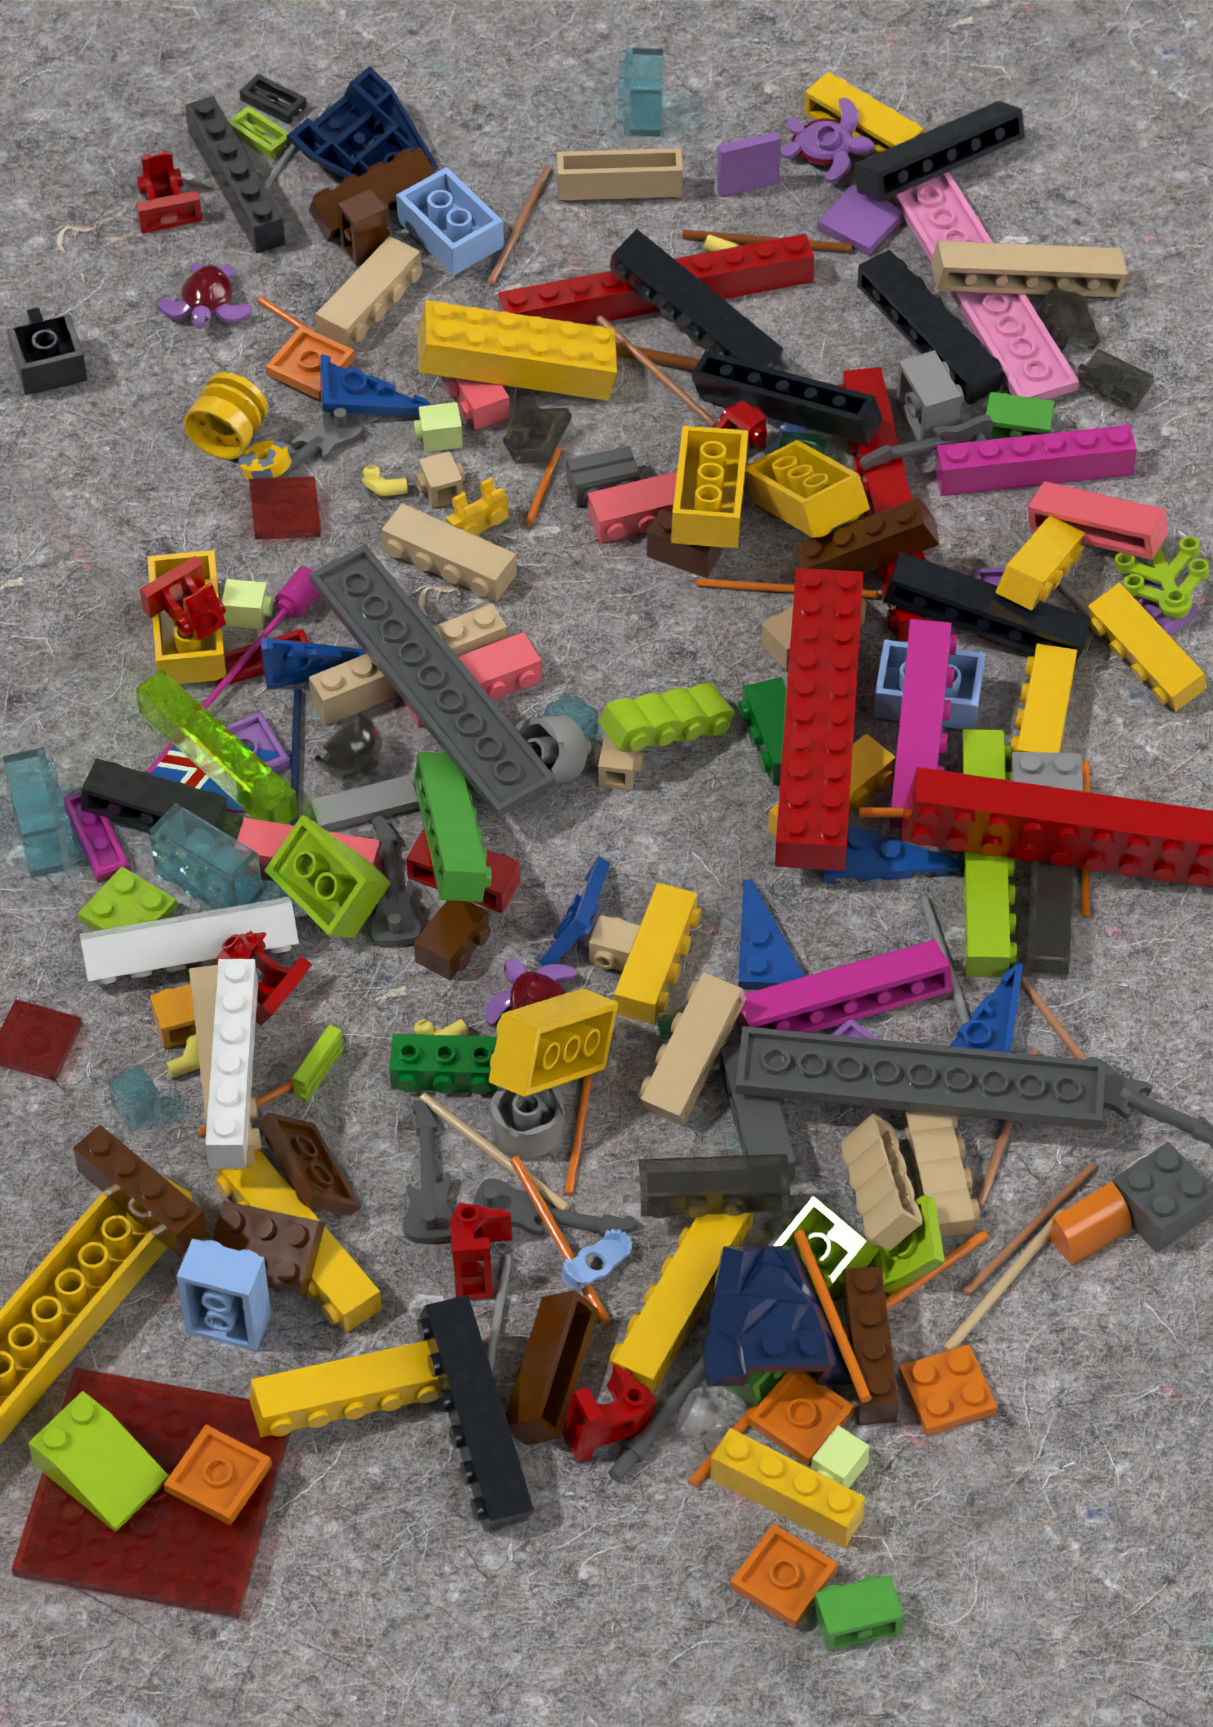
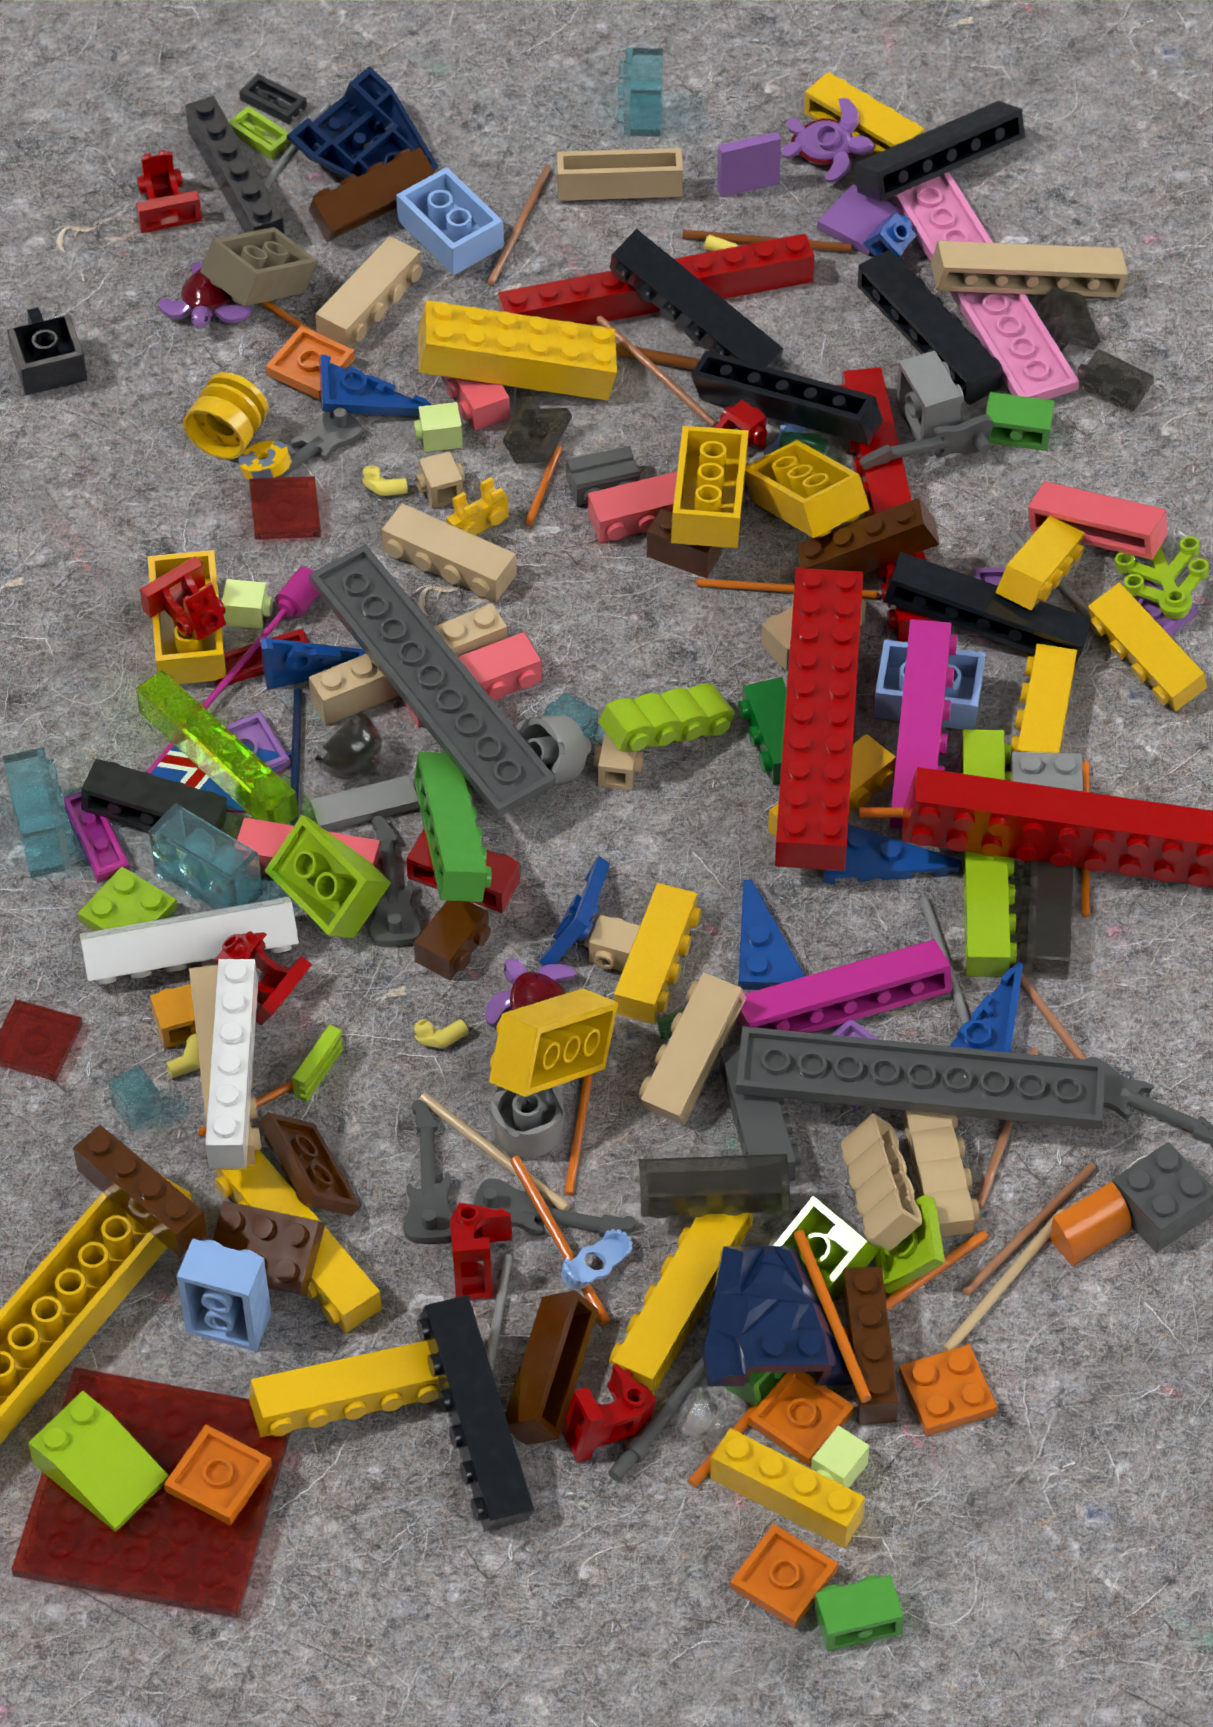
reddish brown brick [338,189,391,267] -> none
green brick [390,1033,498,1095] -> none
dark pink brick [935,425,1137,496] -> none
none -> dark tan brick [200,227,318,306]
none -> blue brick [863,212,917,257]

